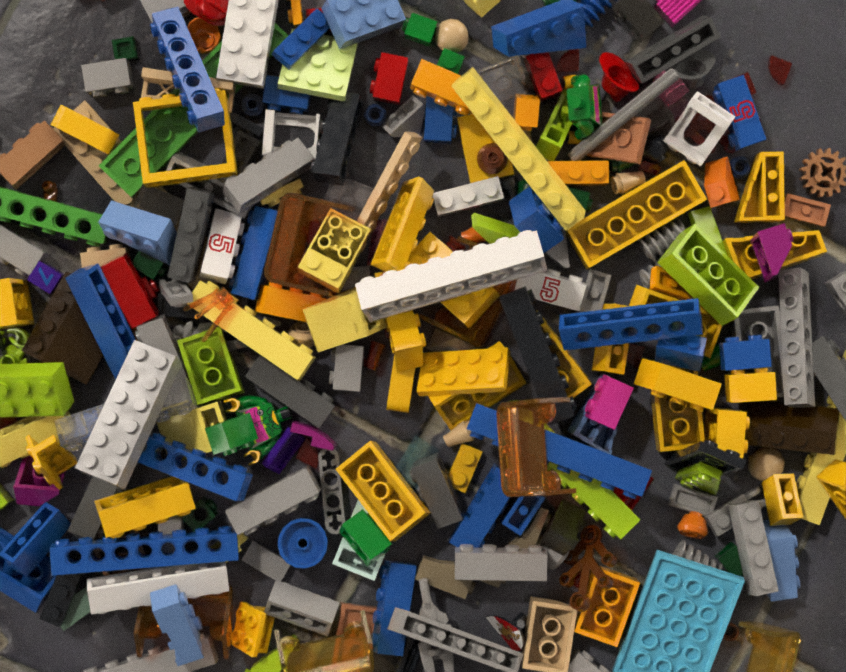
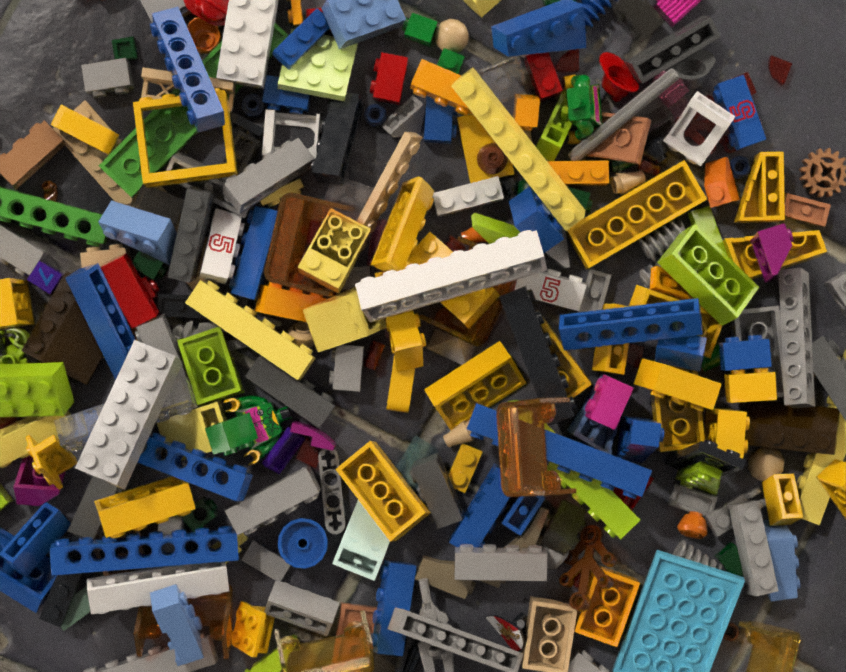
light grey hinge [158,279,194,307] -> none
clear orange plant [183,287,235,342] -> none
green brick [339,509,392,567] -> none
yellow plate [417,347,511,396] -> none
none -> blue wedge [616,415,664,463]

